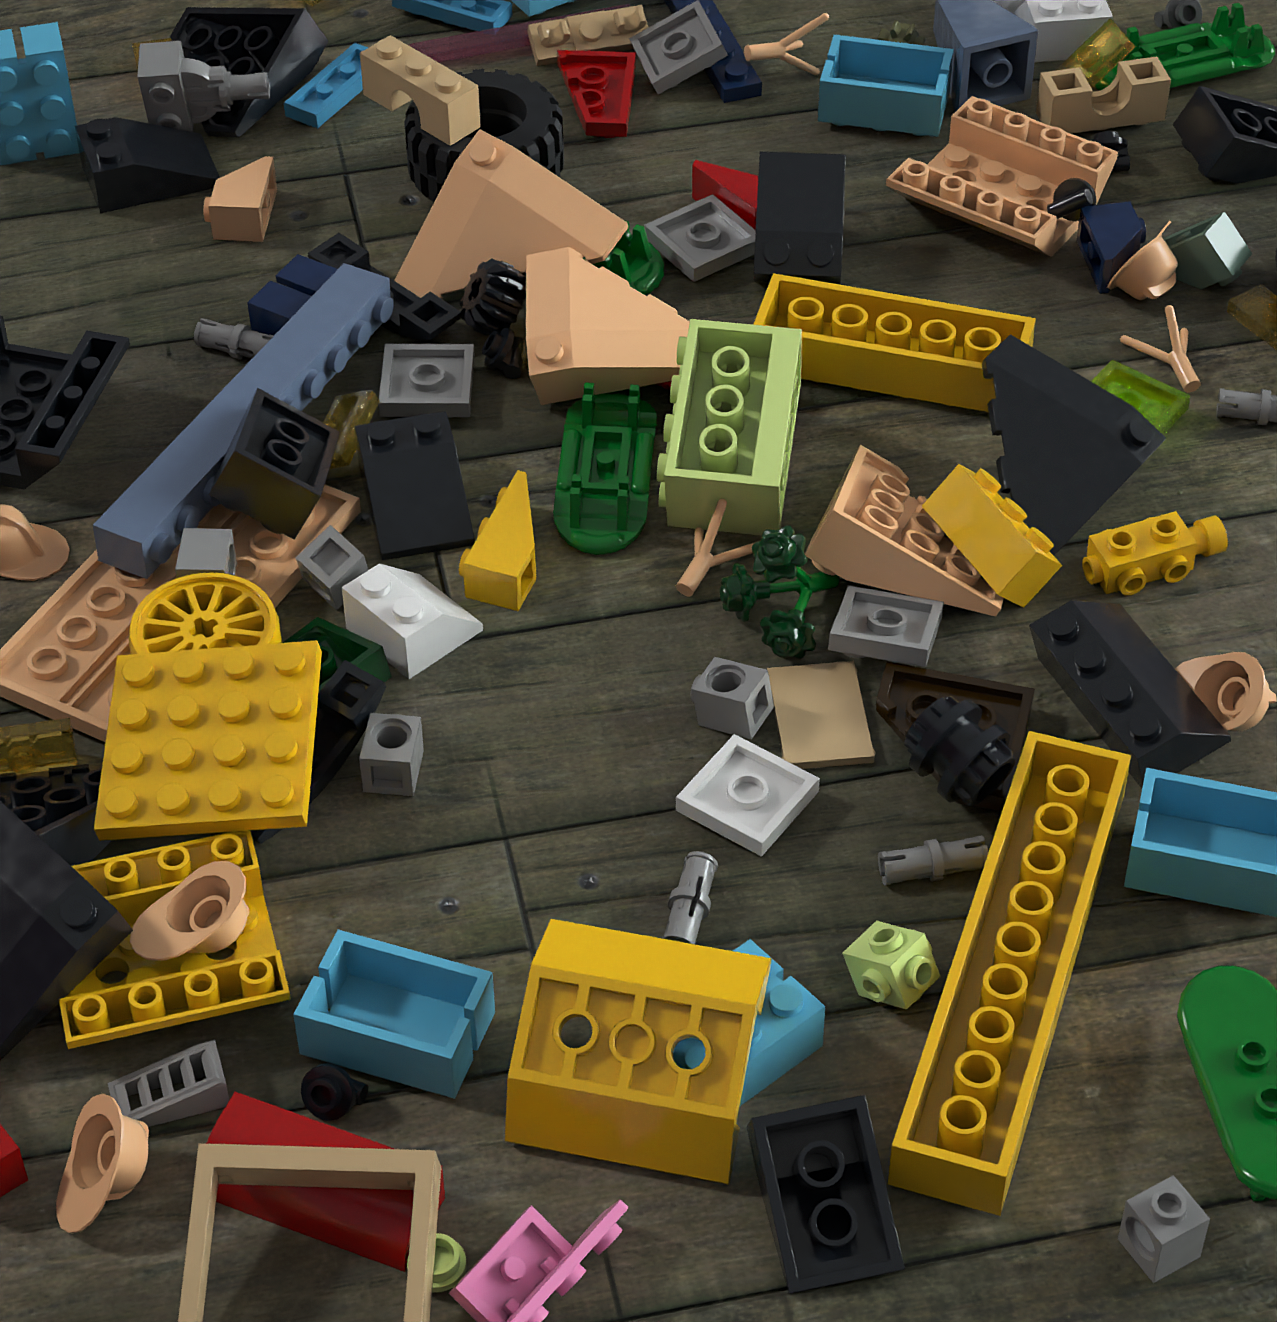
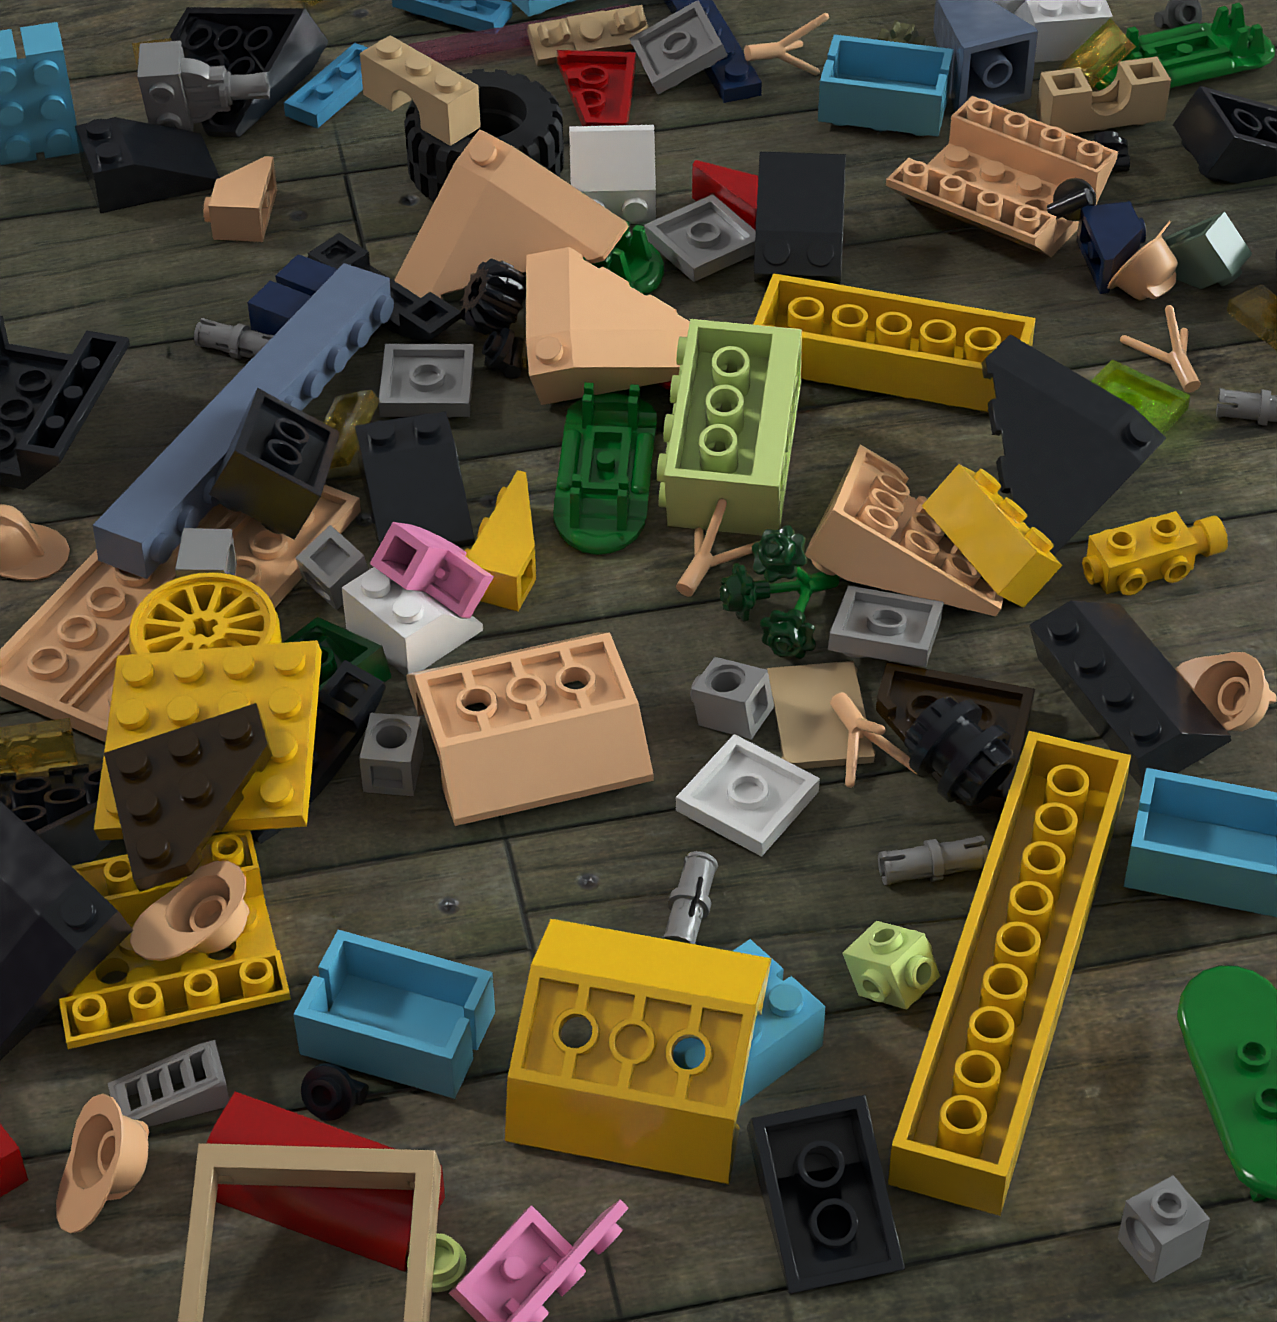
none -> dark brown plate [104,703,273,892]
none -> bright pink brick [370,522,494,618]
none -> light nougat slope [406,632,654,826]
none -> white slope [569,125,656,224]
none -> light nougat plant [830,692,917,788]

